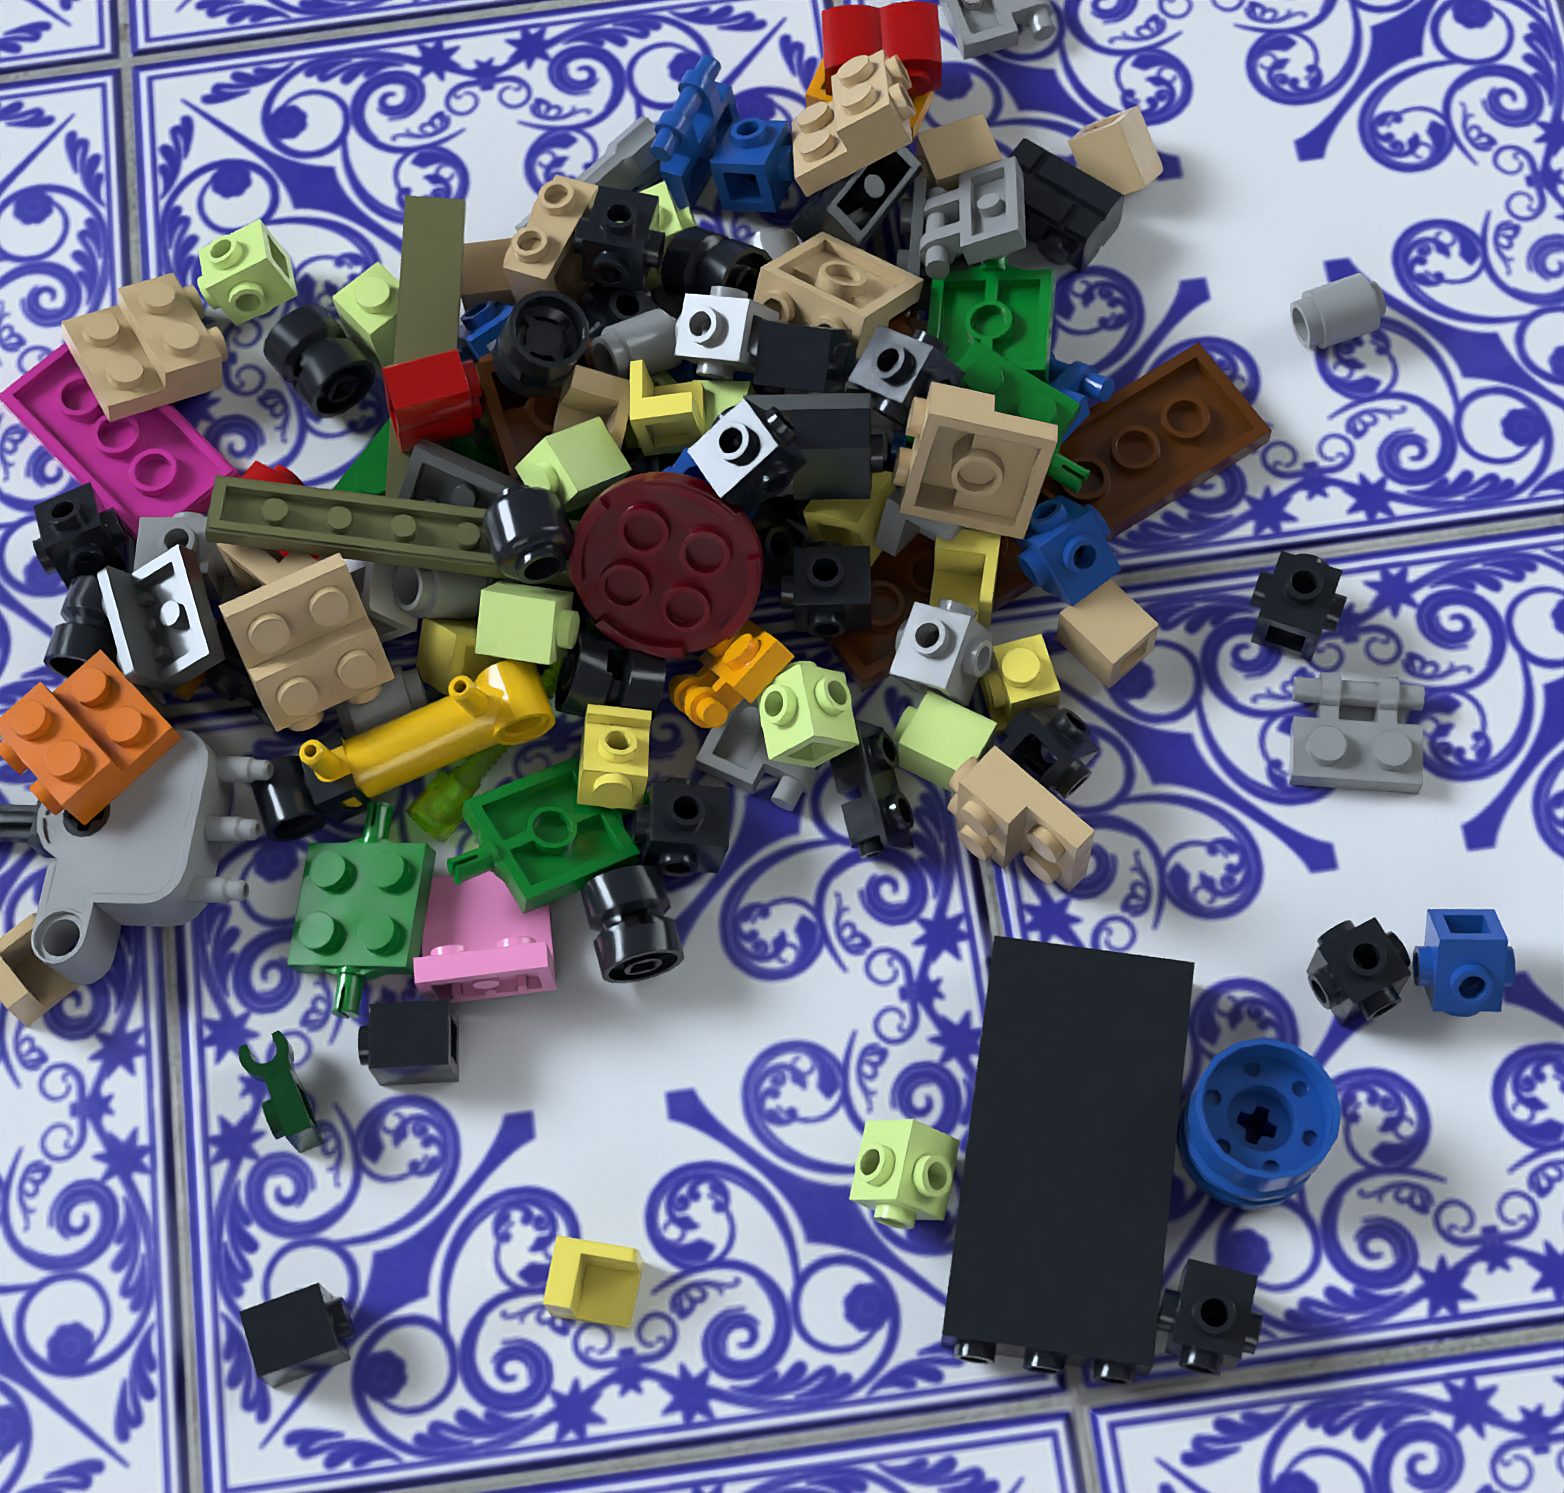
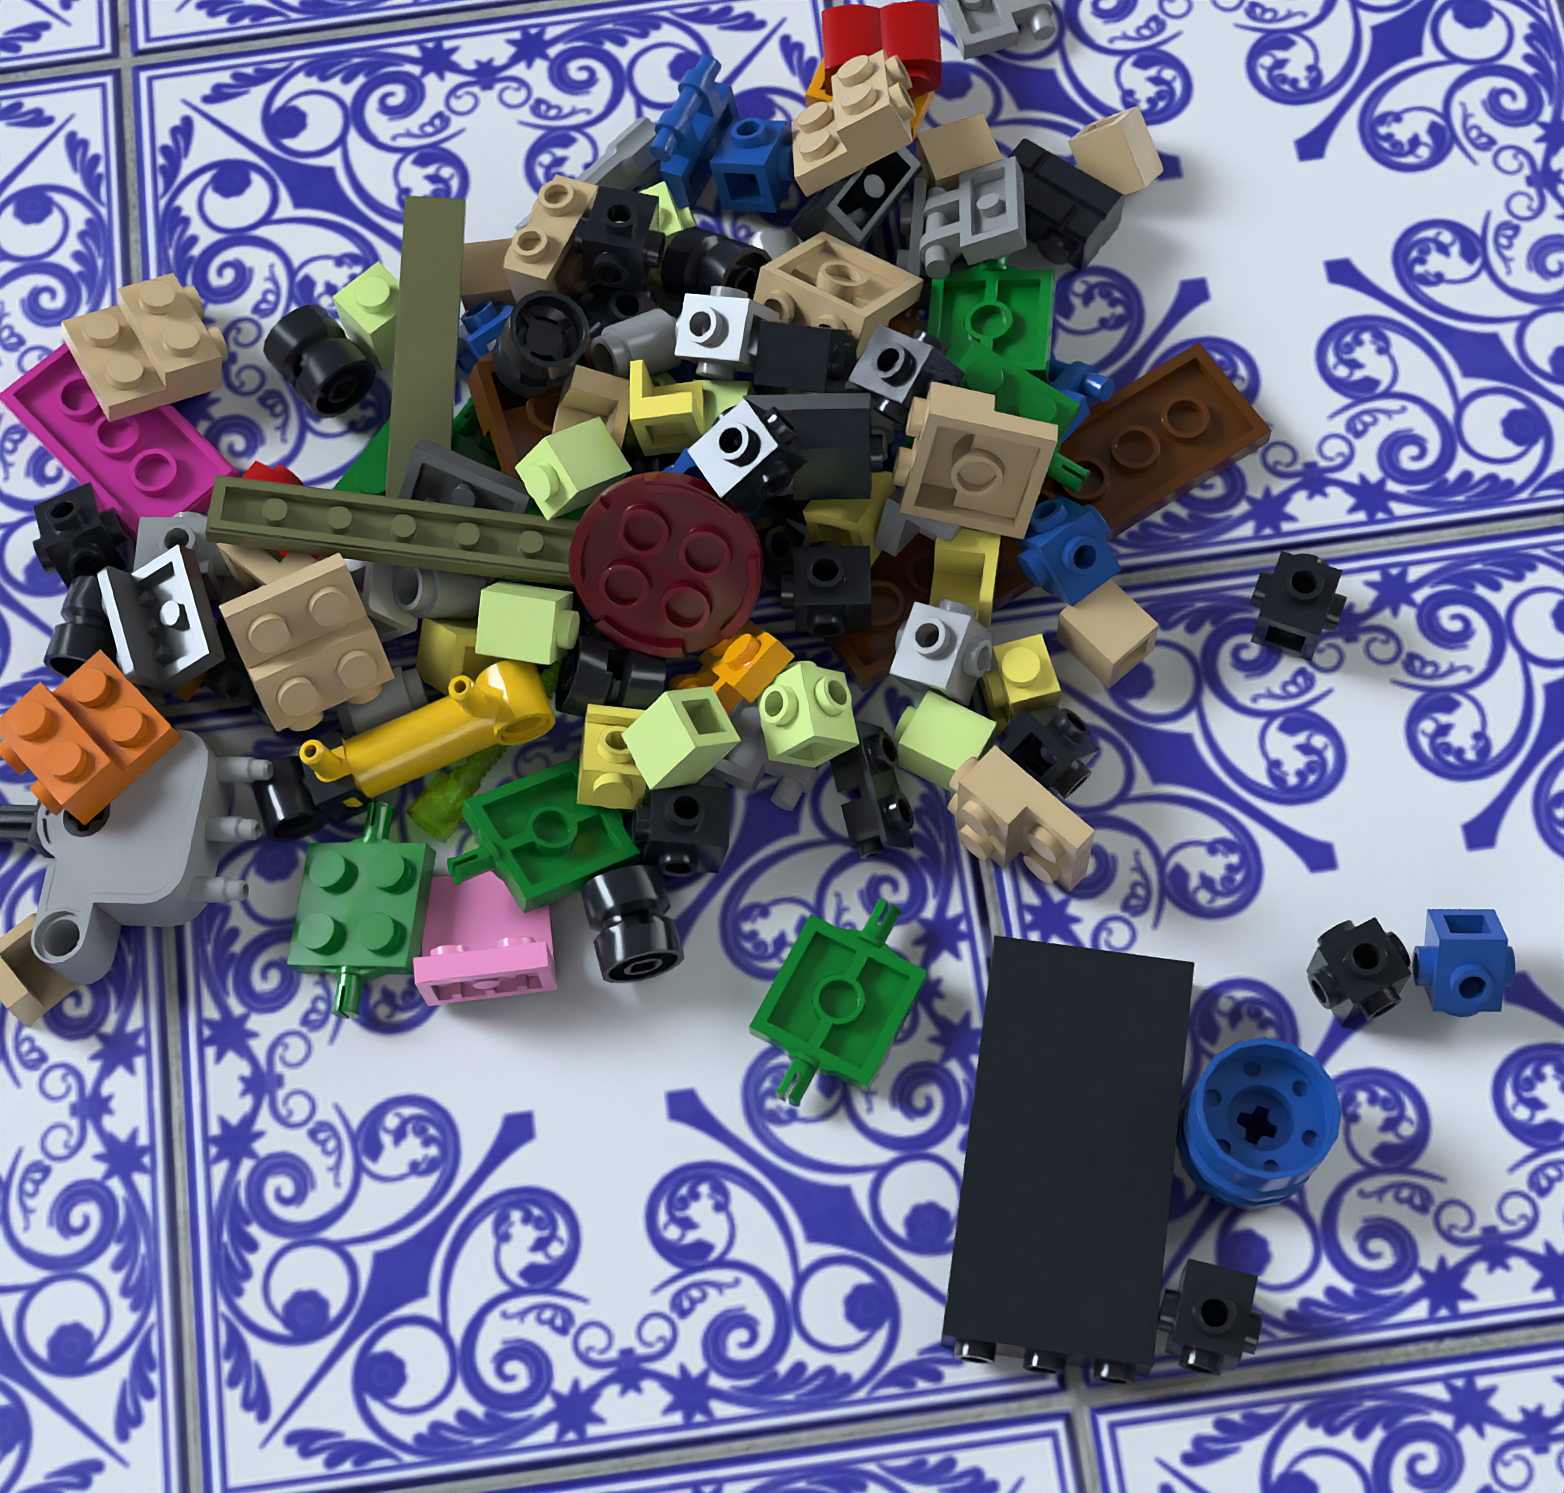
yellowish green brick [197,219,298,326] -> none
dark green plate [238,1030,324,1153] -> none
black brick [239,1282,355,1388] -> none
black brick [358,1000,459,1086] -> none
red brick [382,348,483,453] -> none
black head [482,484,575,584] -> none
light yellow panel [543,1235,644,1329] -> none
yellowish green brick [849,1119,960,1229] -> none
light grey plate [1289,672,1425,794] -> none
light grey brick [1290,273,1386,349] -> none
none -> yellowish green brick [621,686,741,790]
none -> green plate [749,899,928,1107]

